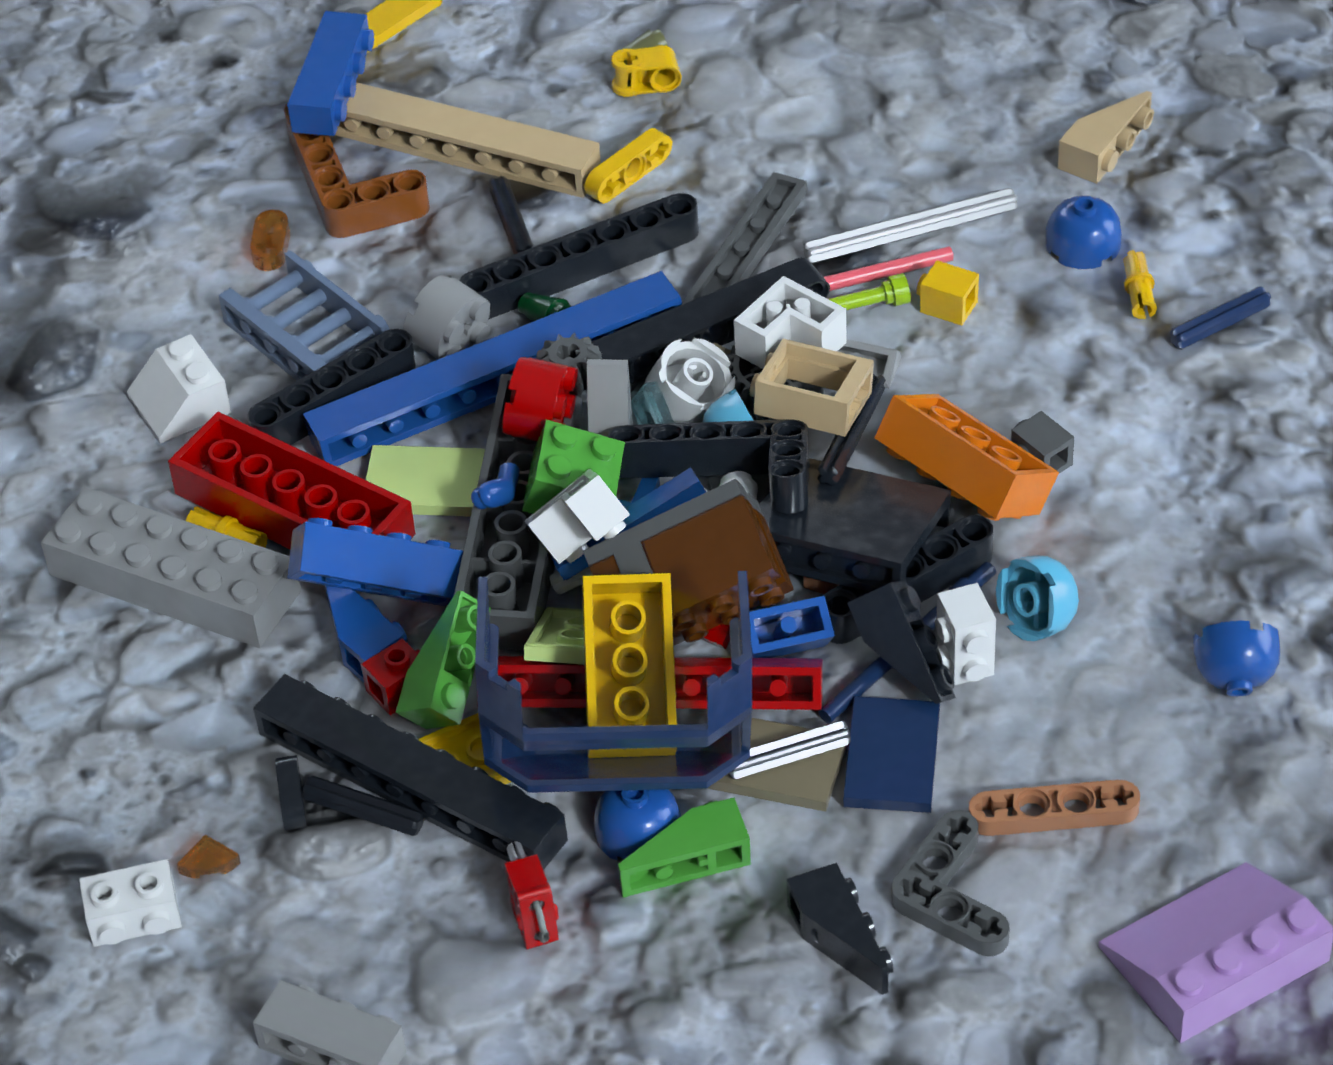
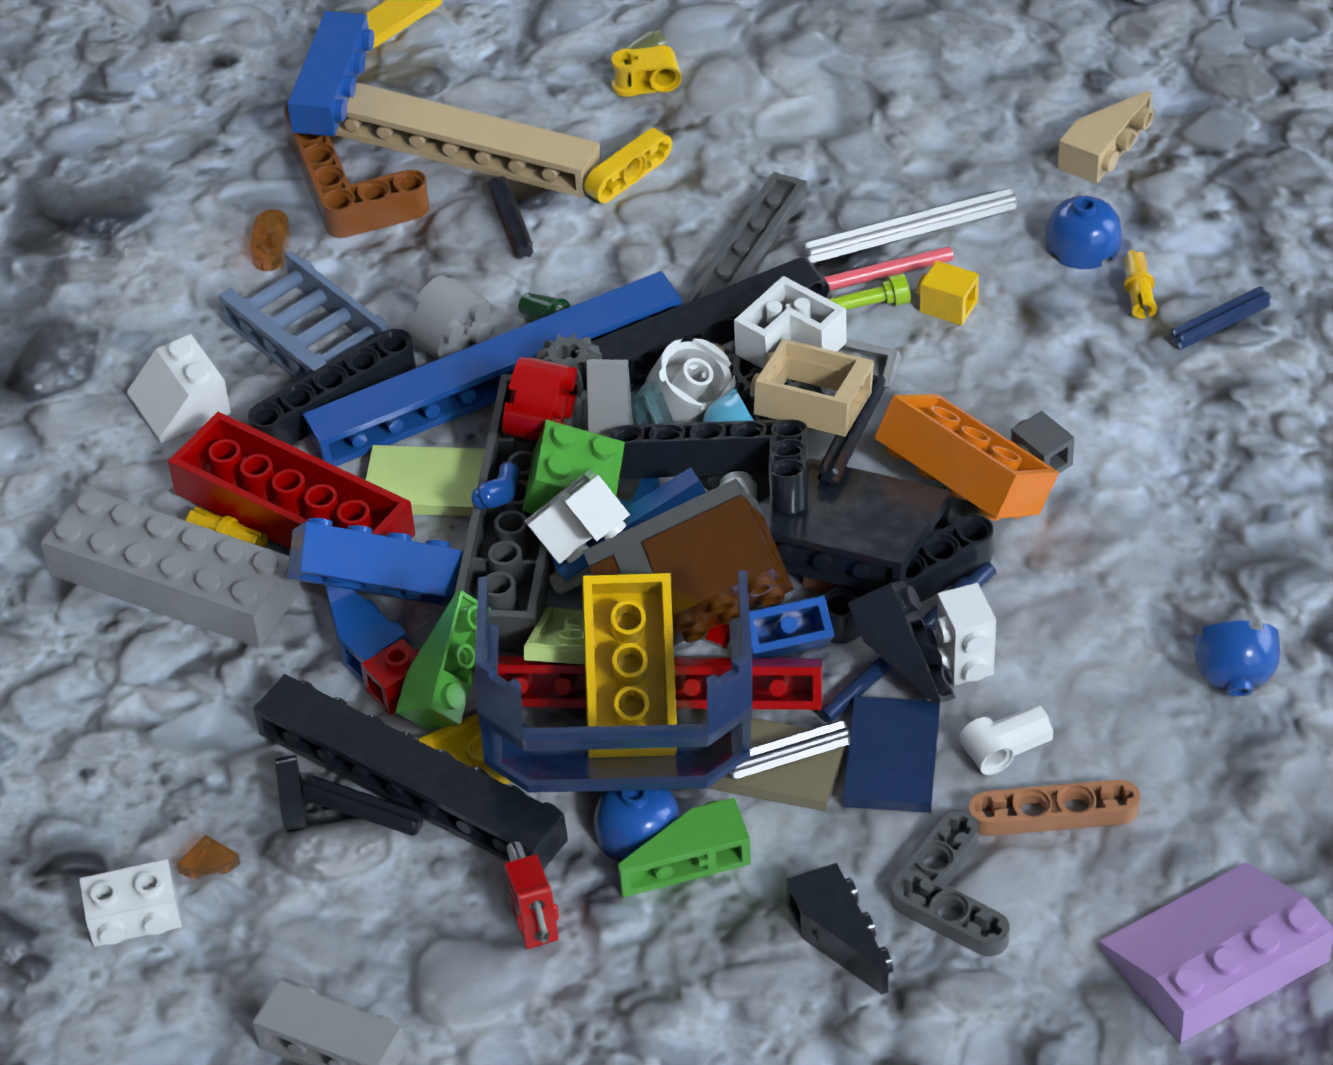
black beam [459,193,699,320] -> none
medium azure cylinder [996,555,1079,641] -> none
none -> white piece [959,705,1053,775]

